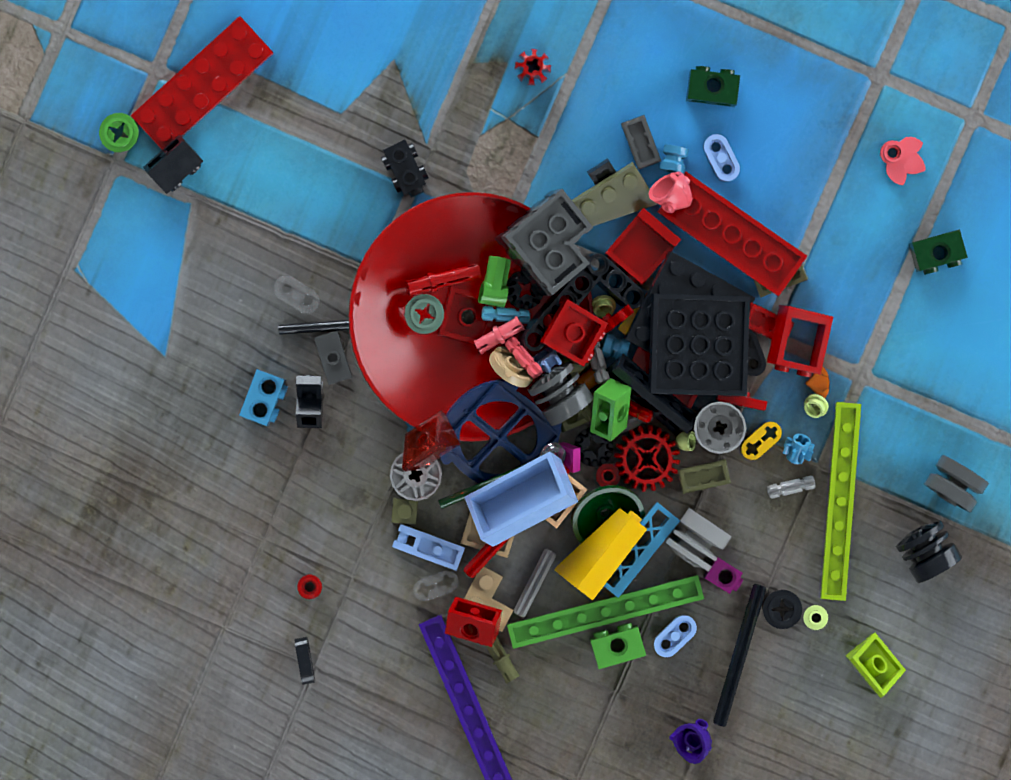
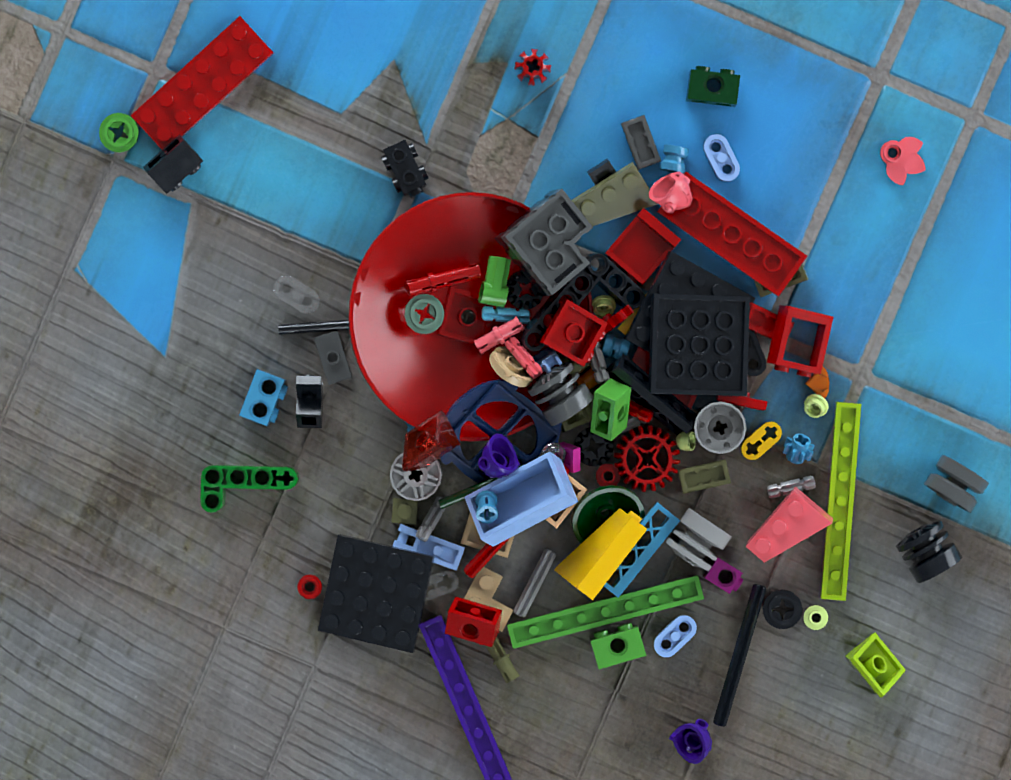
black beam [295,637,315,685] -> none
dark green brick [909,229,968,275] -> none
none -> green beam [200,465,299,513]
none -> black plate [318,534,435,653]
none -> light grey axle [416,496,446,542]
none -> dark azure bush [475,490,498,524]
none -> dark purple helmet [478,433,520,479]
none -> coral wedge [746,486,833,563]

